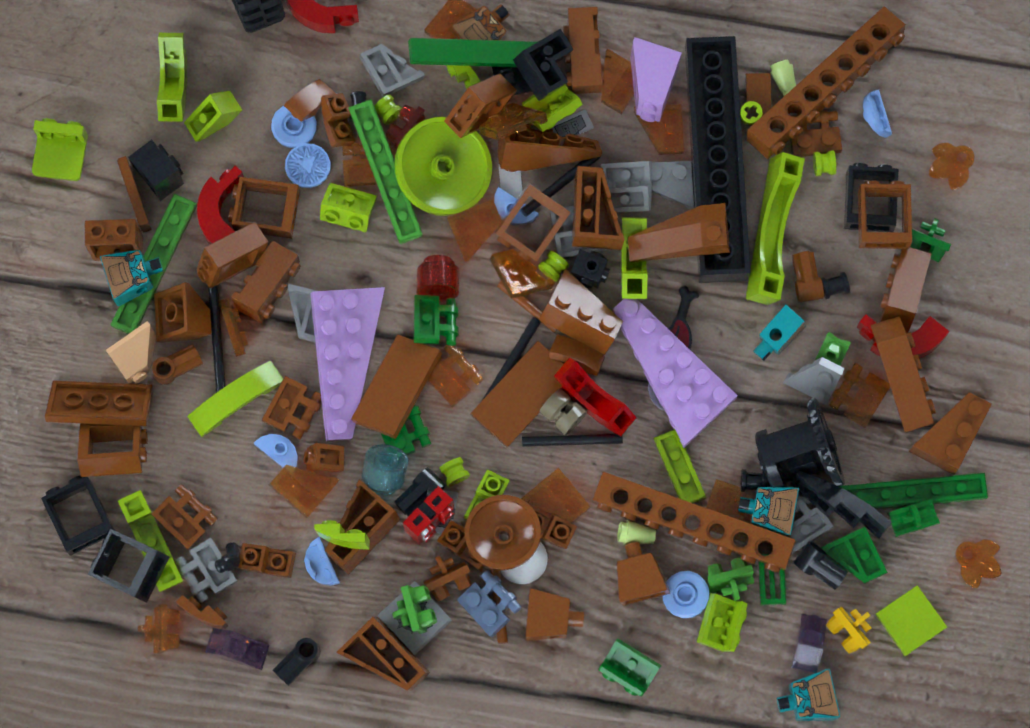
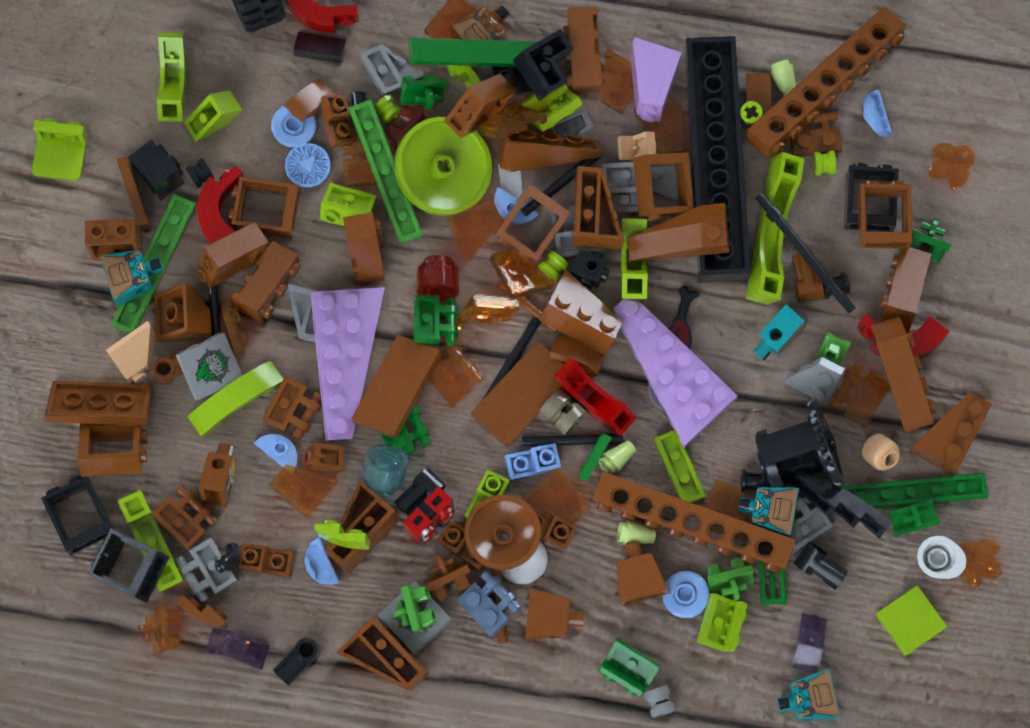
lime wheel [439,457,470,487] -> none
green wing [821,527,888,584] -> none
yellow hips [826,607,872,654] -> none
none -> light grey slope [176,332,243,400]
none -> black wheel [185,158,215,189]
none -> dark orange torso [198,443,236,508]
none -> black slope [293,32,346,63]
none -> dark orange wedge [343,212,385,285]
none -> green hips [400,74,447,109]
none -> clear orange wing [456,294,520,329]
none -> light blue slope [504,443,561,481]
none -> green tile [578,433,611,482]
none -> yellowish green cone [598,440,636,474]
none -> light nougat bracket [617,131,656,161]
none -> dark orange window [633,153,694,221]
none -> light grey wheel [644,685,676,718]
none -> black bar [755,192,856,314]
none -> light nougat head [862,433,900,471]
none -> white piece [917,536,966,579]

